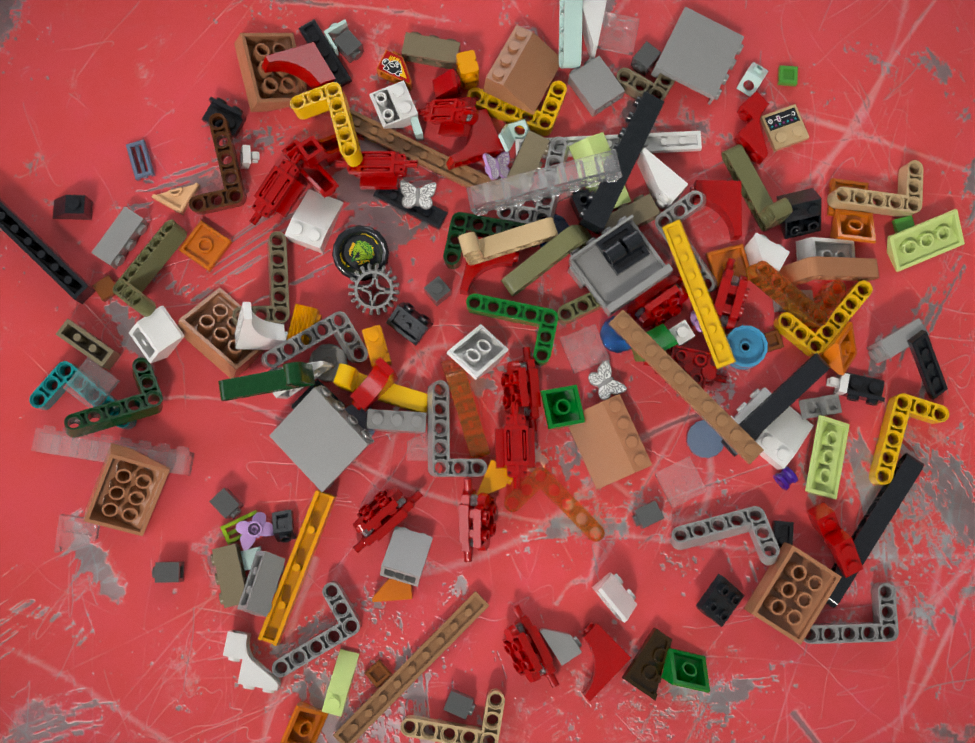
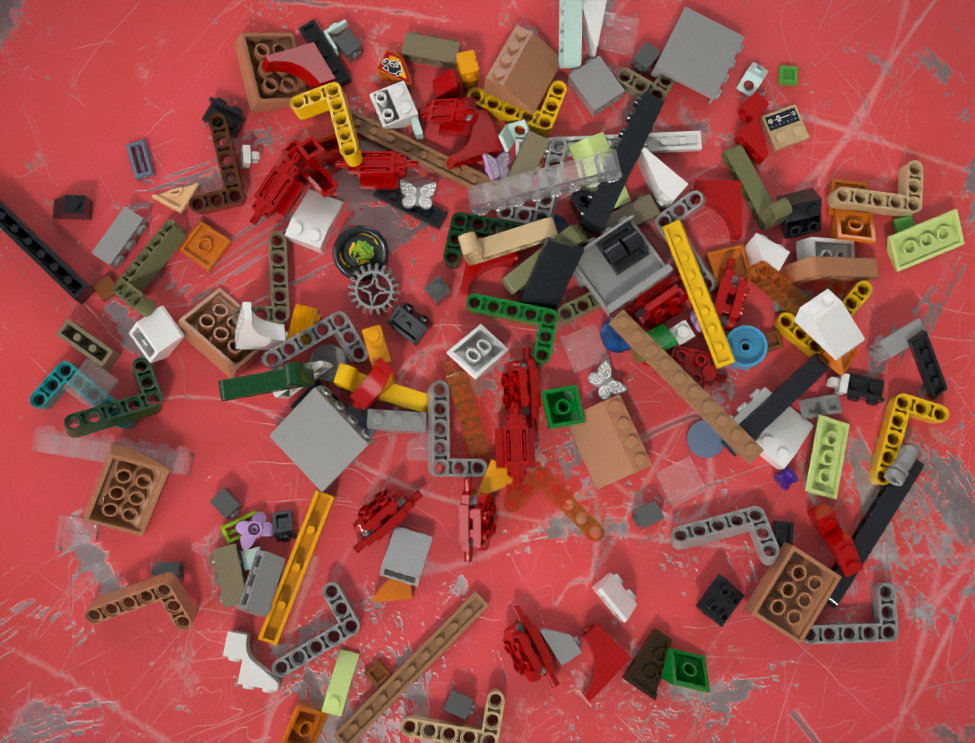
none -> nougat beam [85,572,197,630]
none -> black tile [519,237,584,311]
none -> white slope [794,289,865,361]
none -> light grey axle [884,445,919,486]

